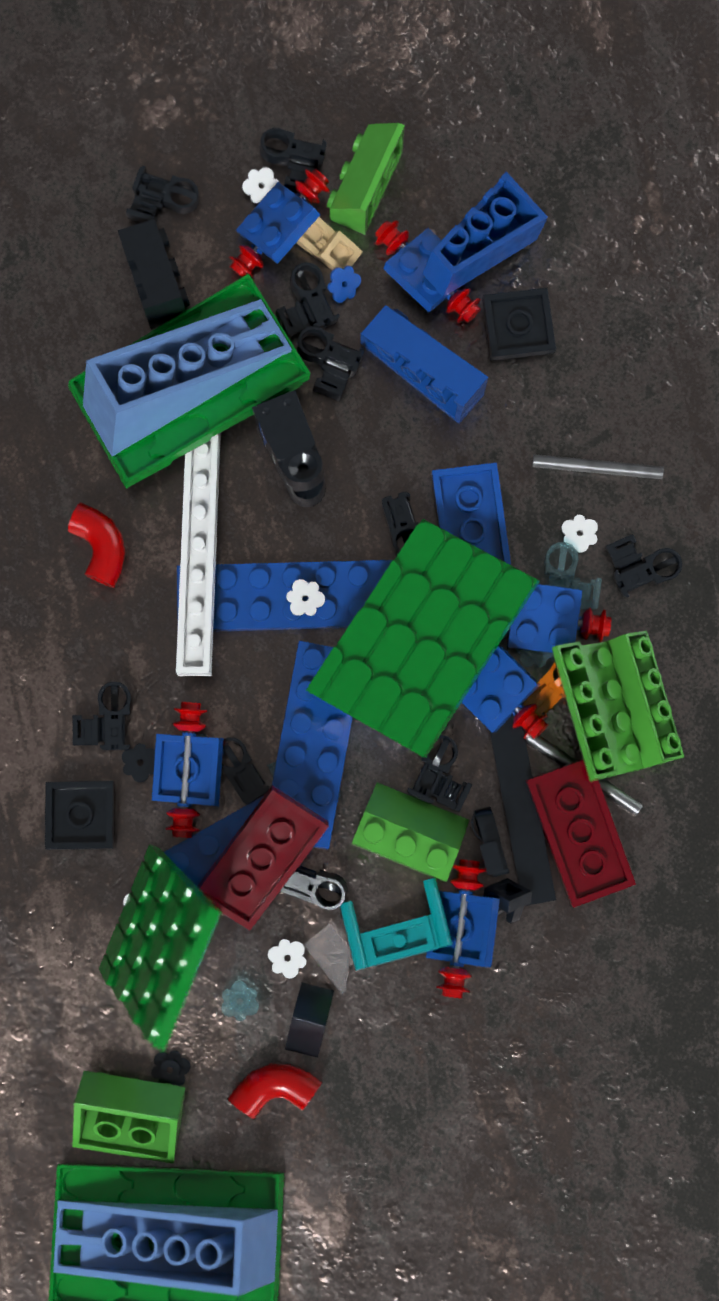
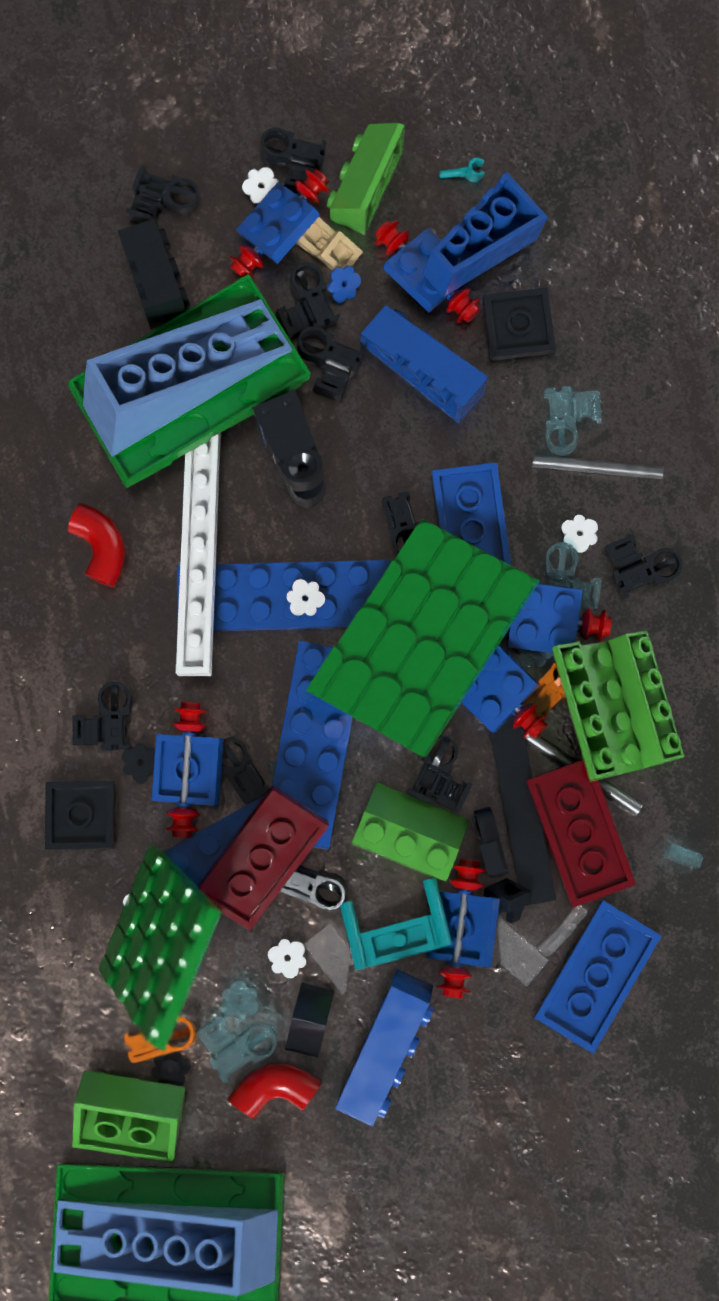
none -> orange piece [124,1016,197,1063]
none -> clear light blue piece [197,1012,277,1083]
none -> blue wedge [335,969,434,1126]
none -> teal hand [440,158,485,183]
none -> clear tile [497,919,549,987]
none -> blue plate [534,900,661,1054]
none -> clear tile [535,905,587,957]
none -> clear light blue piece [544,386,602,455]
none -> clear light blue tile [662,844,704,869]

